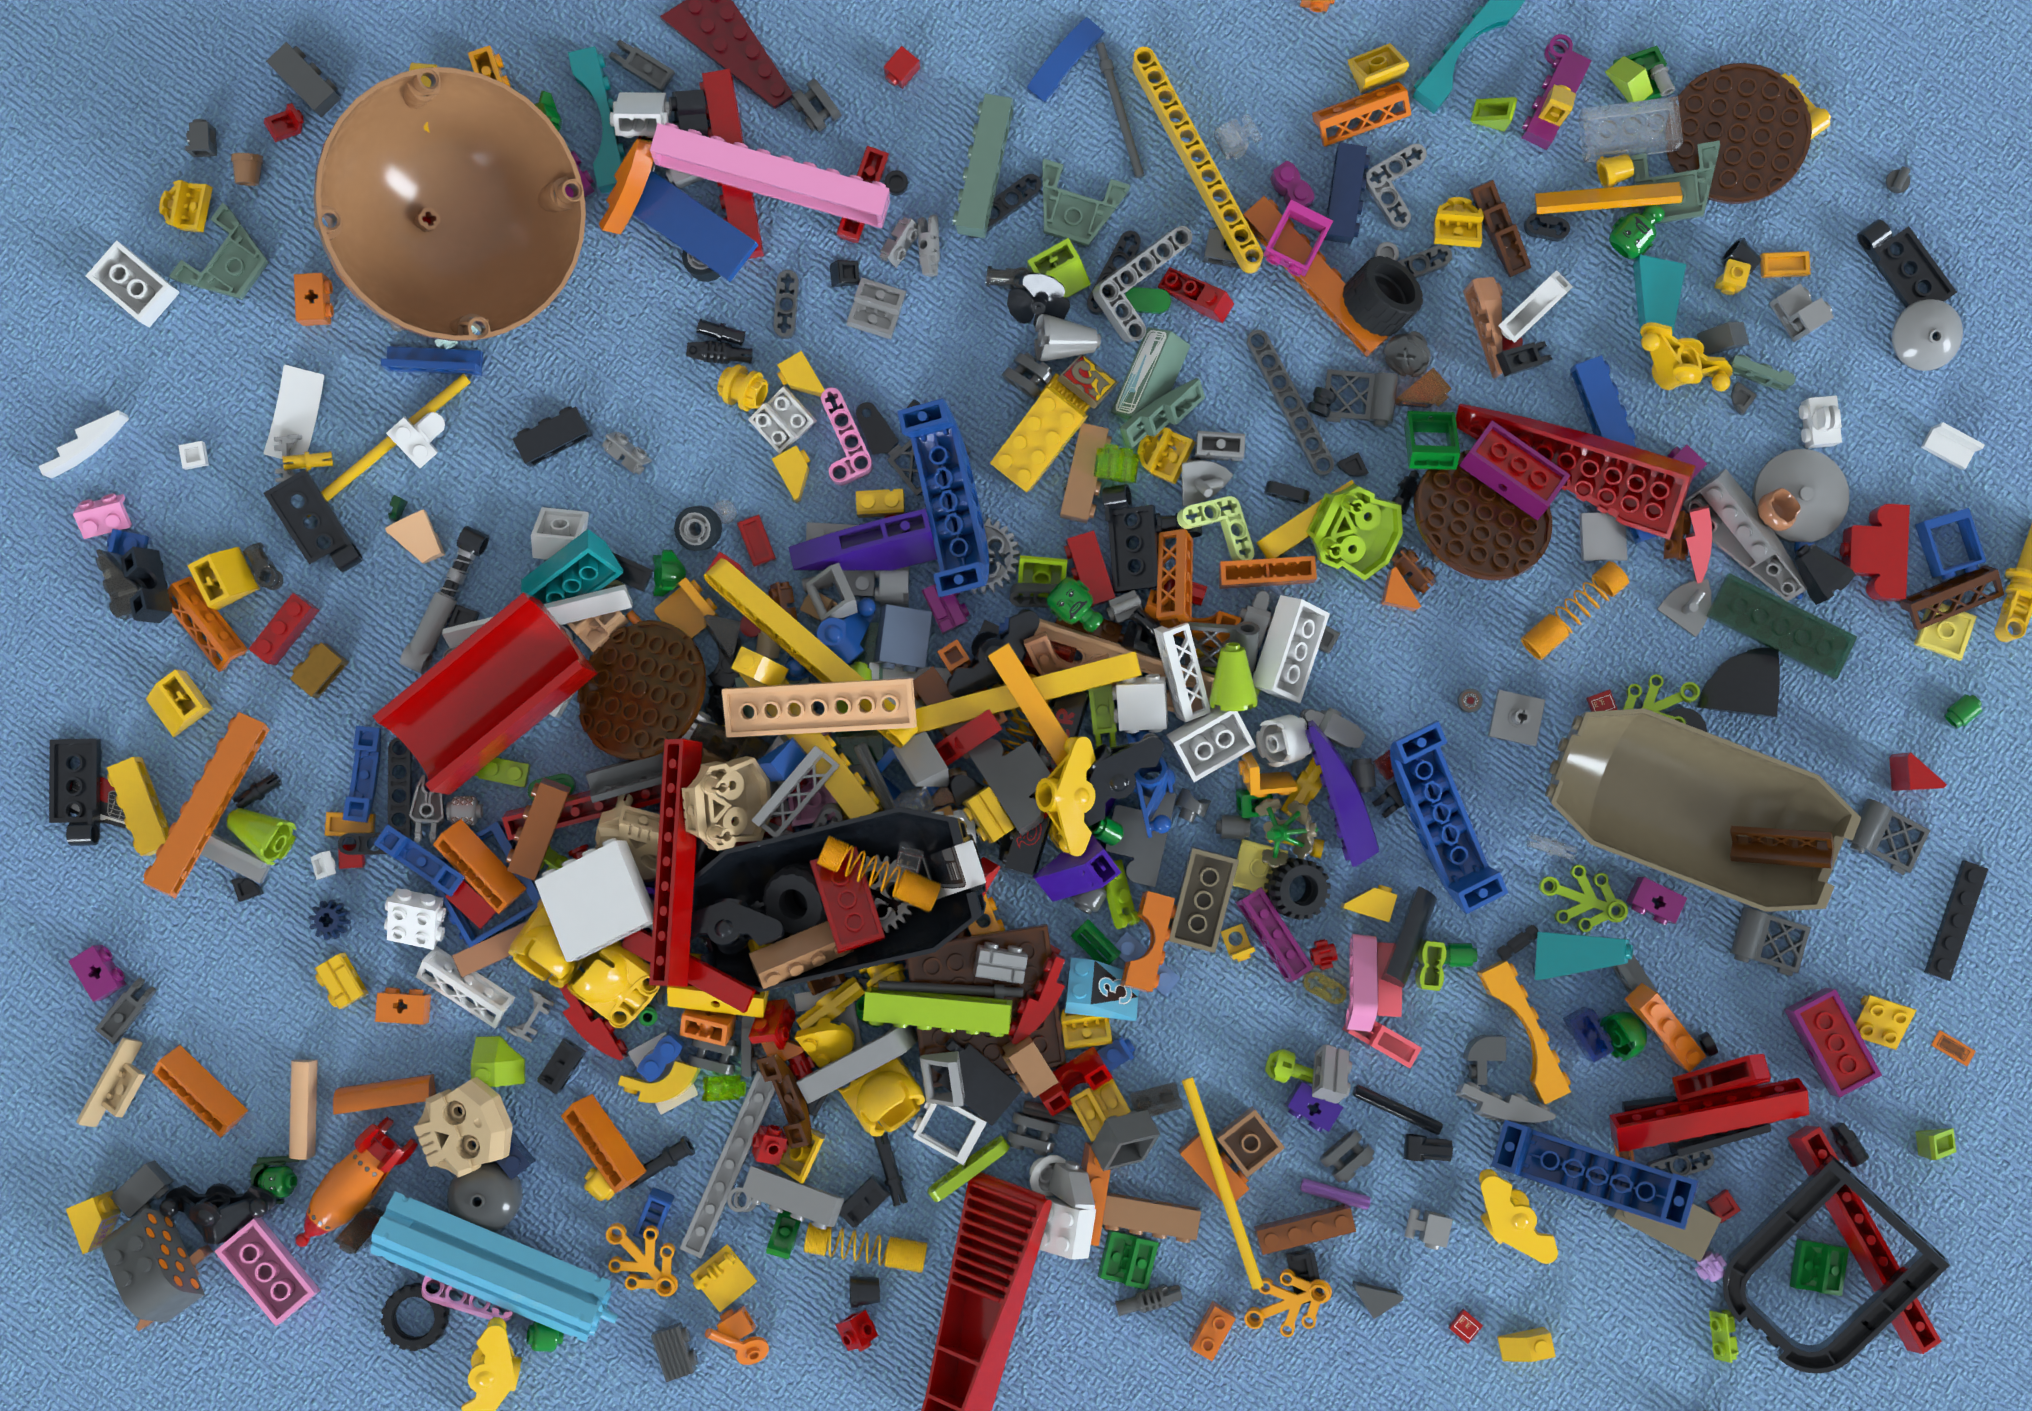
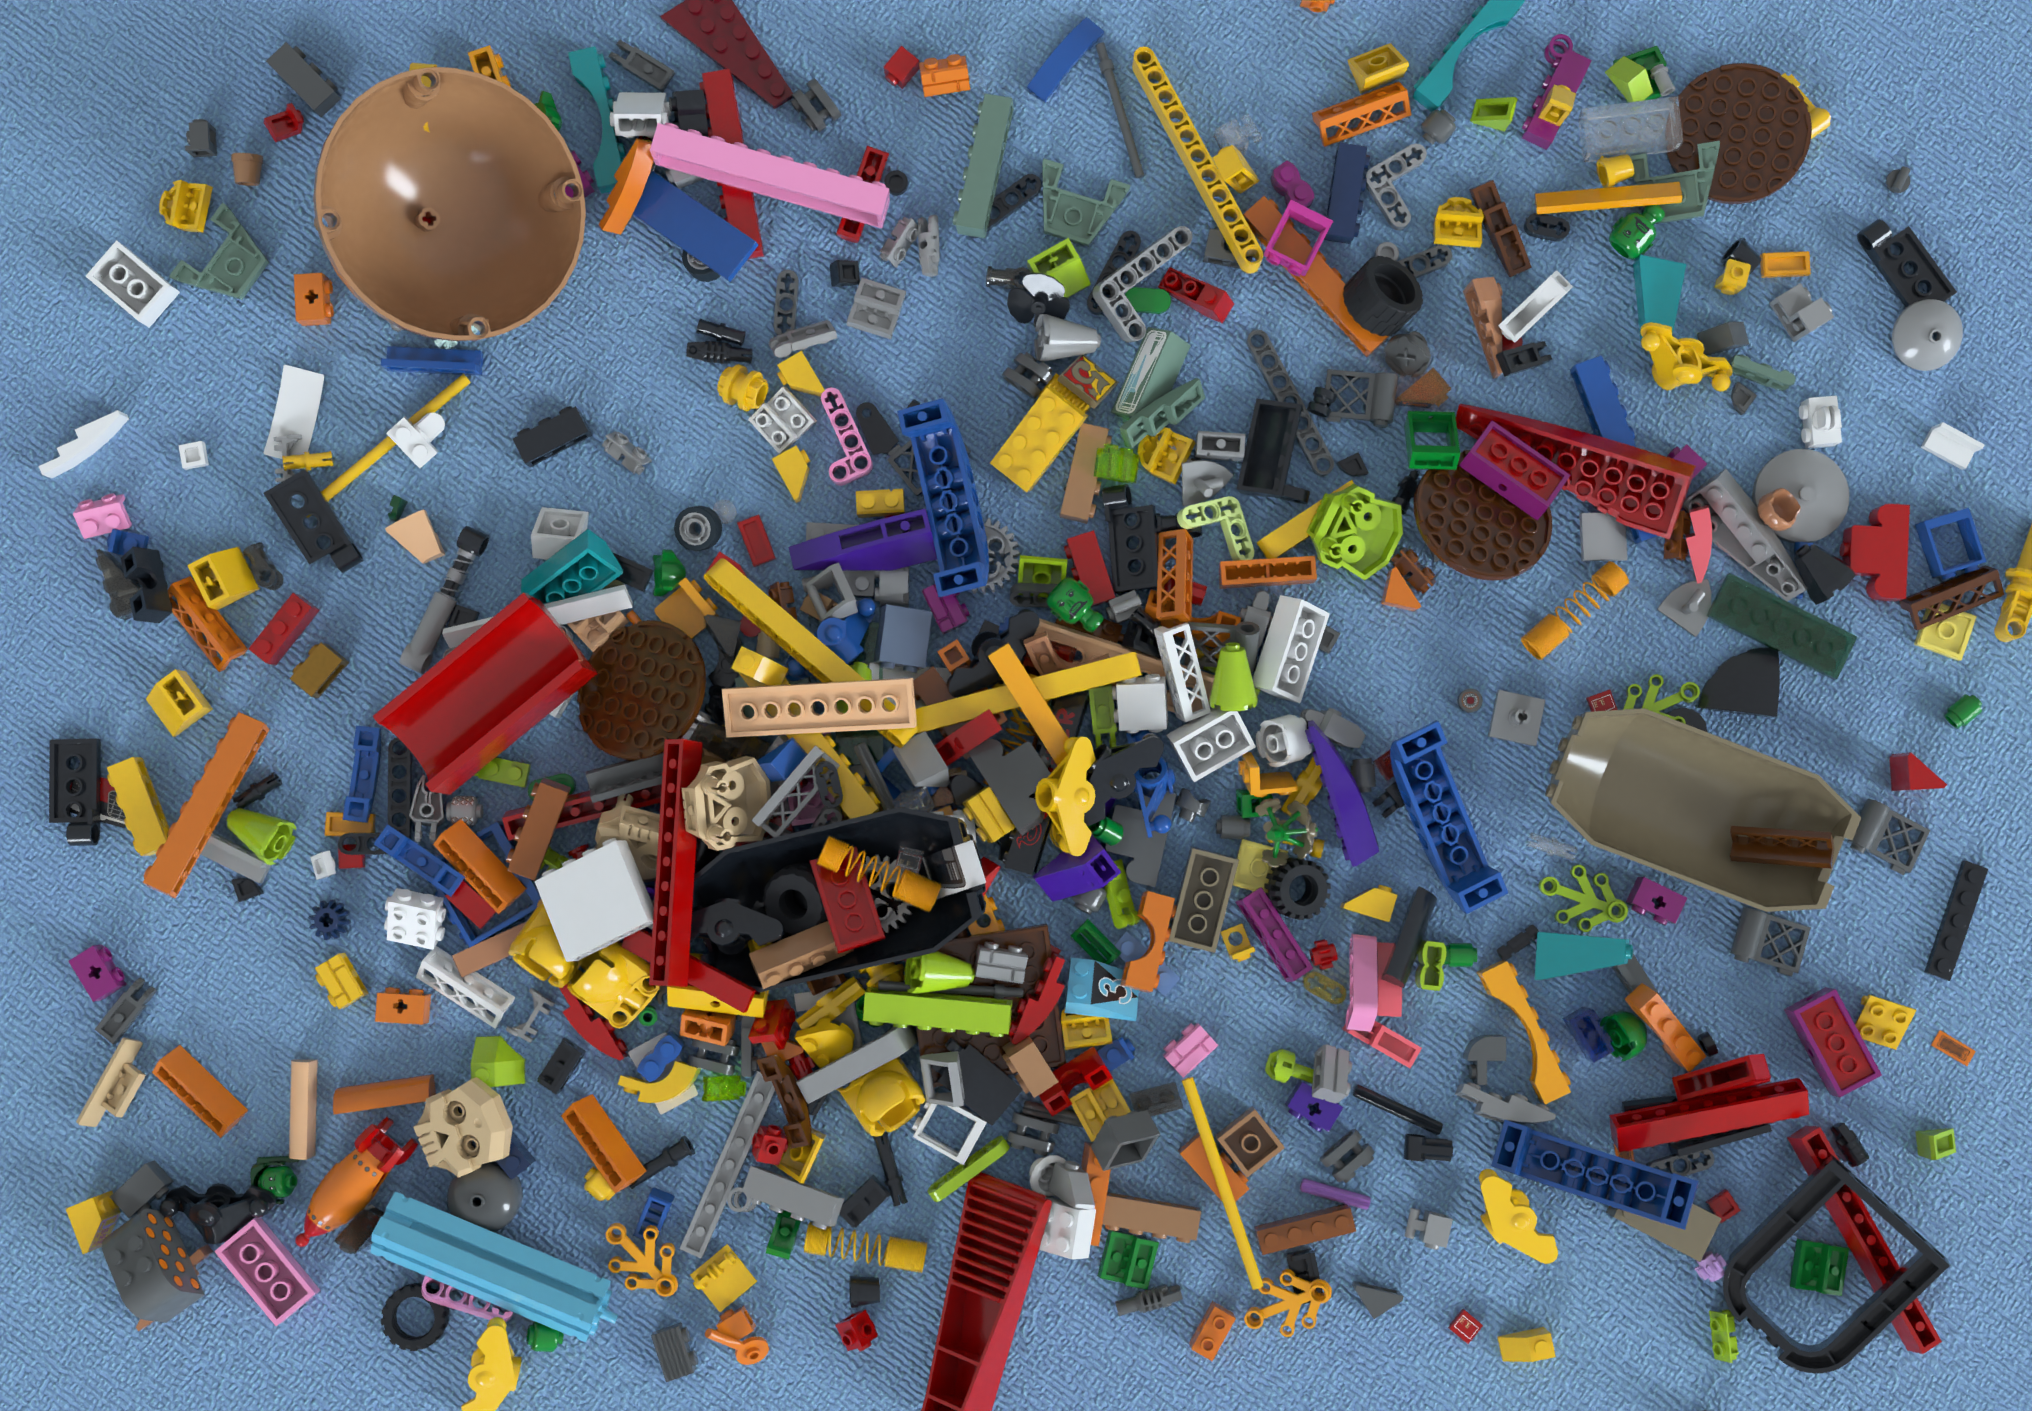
none -> light grey hinge [768,320,837,358]
none -> black beam [815,761,843,808]
none -> lime cone [905,951,975,994]
none -> orange brick [919,54,970,97]
none -> bright pink brick [1163,1022,1218,1078]
none -> yellow slope [1212,145,1260,194]
none -> black slope [1237,399,1303,497]
none -> dark grey head [1421,108,1456,145]

